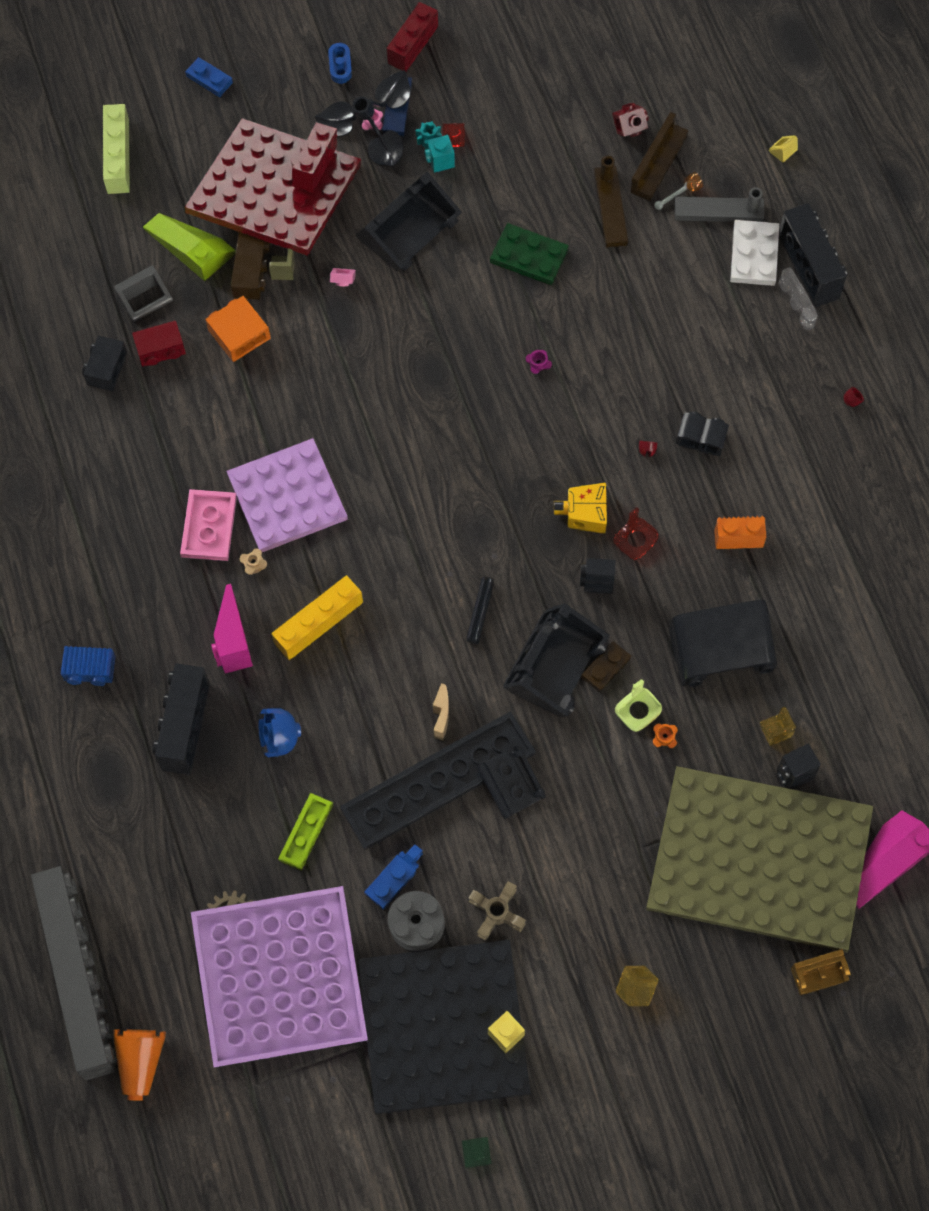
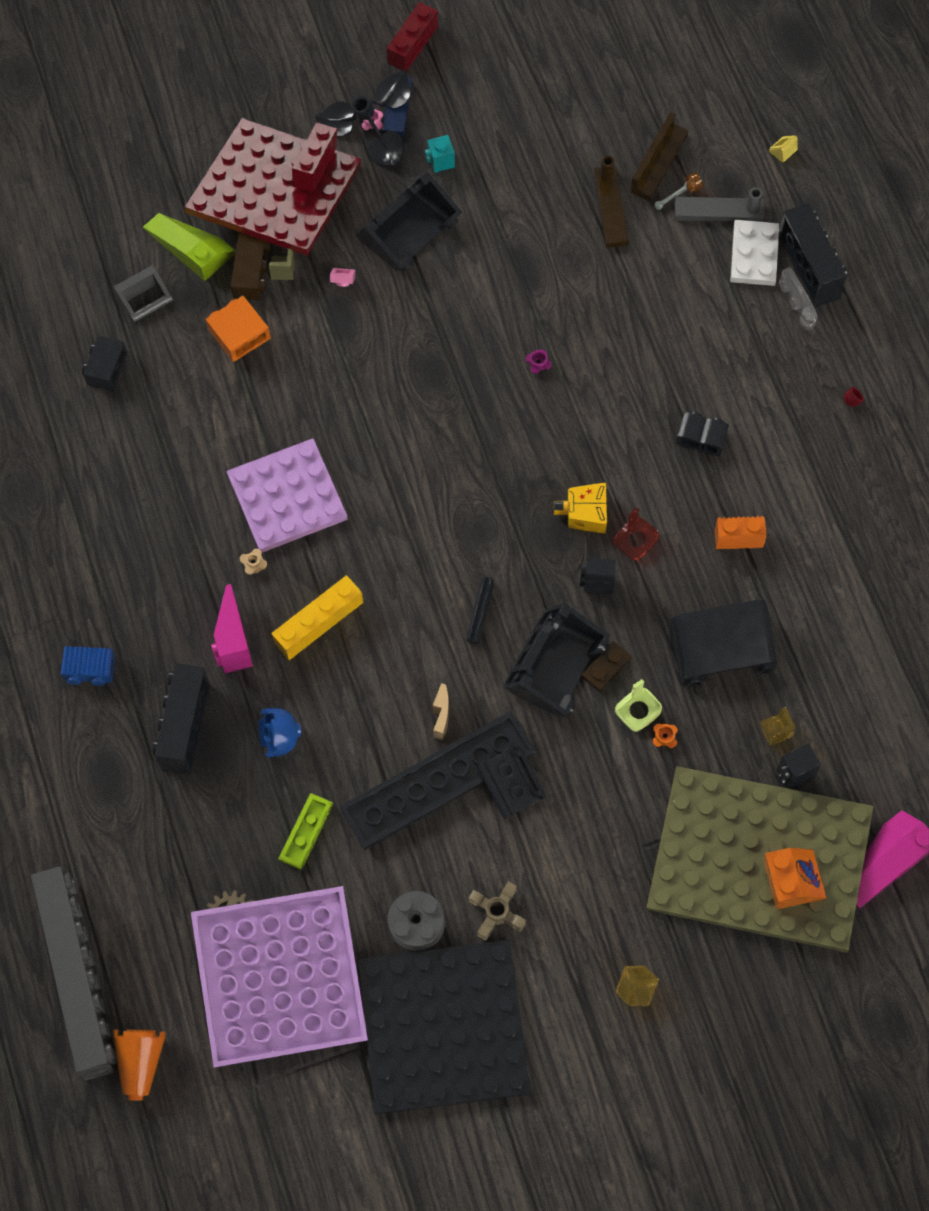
yellowish green brick [103,104,130,194] -> none
dark red brick [132,320,186,367] -> none
bright pink plate [180,490,237,561] -> none
blue plate [185,57,233,97] -> none
blue plate [328,43,352,84] -> none
blue hinge [364,845,423,910] -> none
teal gear [415,121,442,150] -> none
clear red plate [443,123,465,147] -> none
clear green plate [462,1137,492,1169] -> none
light yellow brick [488,1011,525,1053] -> none
dark green plate [490,223,569,285] -> none
brick [612,103,649,137] -> none
dark red hinge [638,441,658,457] -> none
pearl gold hinge [791,949,850,996] -> none
none -> orange slope [763,848,826,910]

